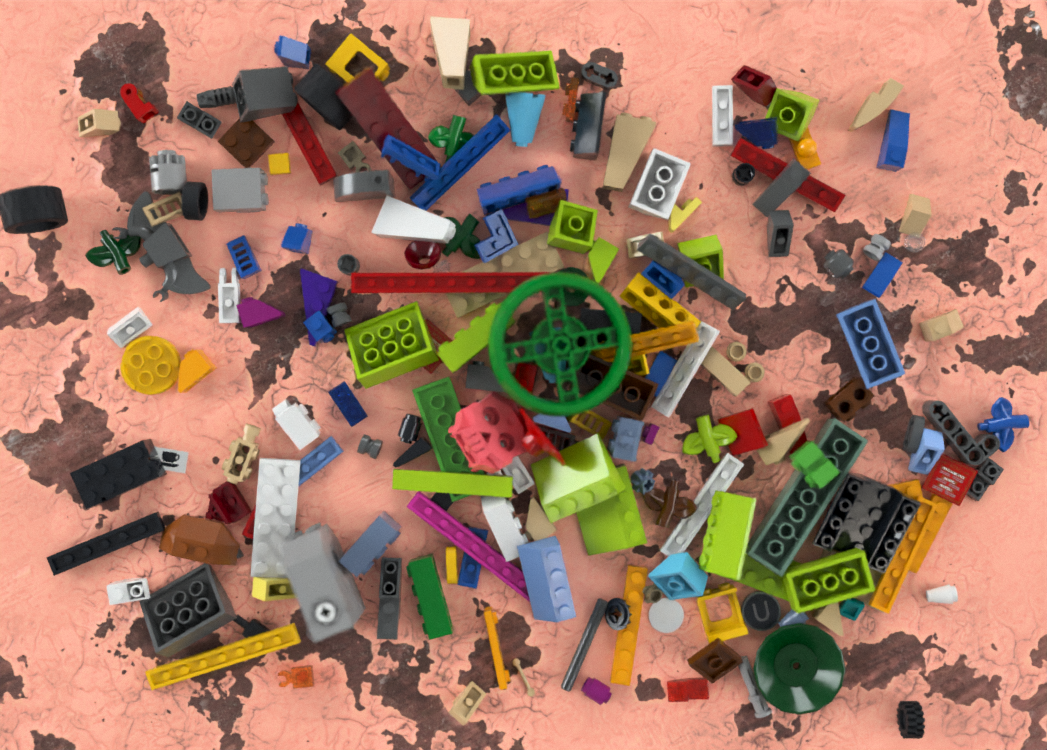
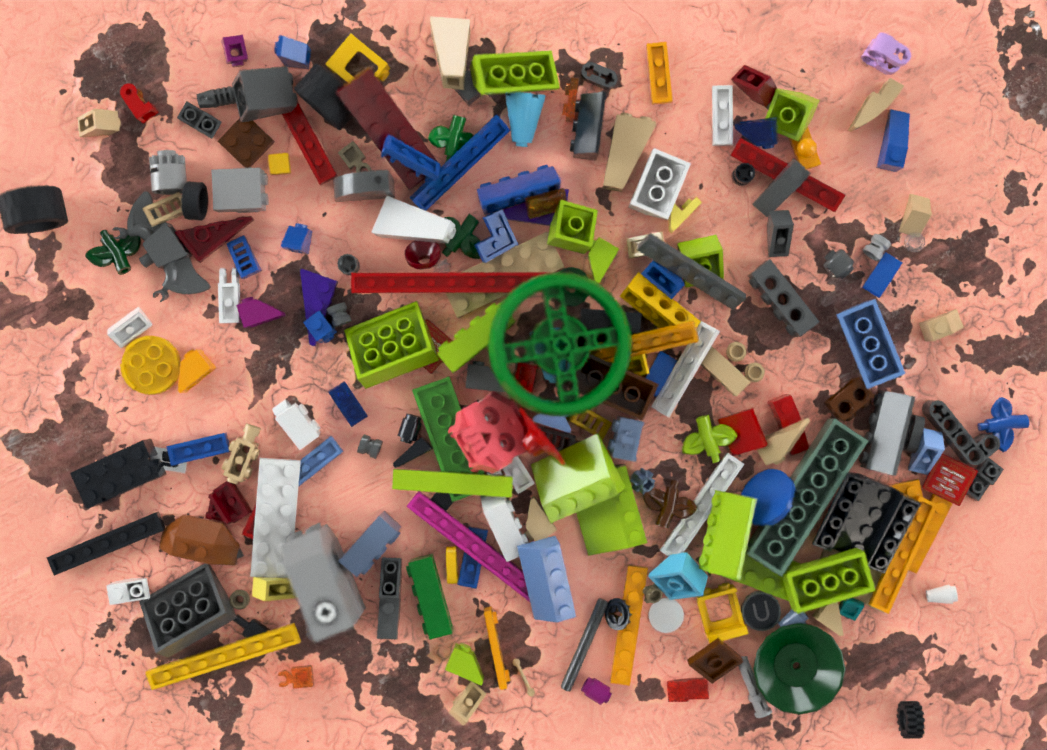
magenta plate [641,423,660,445] -> none
bright green brick [789,441,840,488] -> none
none -> blue plate [166,432,231,466]
none -> dark red wing [175,216,254,263]
none -> magenta brick [221,35,248,67]
none -> dark tan plate [230,589,250,610]
none -> lime slope [445,643,484,686]
none -> light orange plate [646,41,673,105]
none -> blue tile [741,469,796,526]
none -> dark grey brick [747,259,819,337]
none -> slope [859,390,915,476]
none -> lavender piece [861,32,911,75]

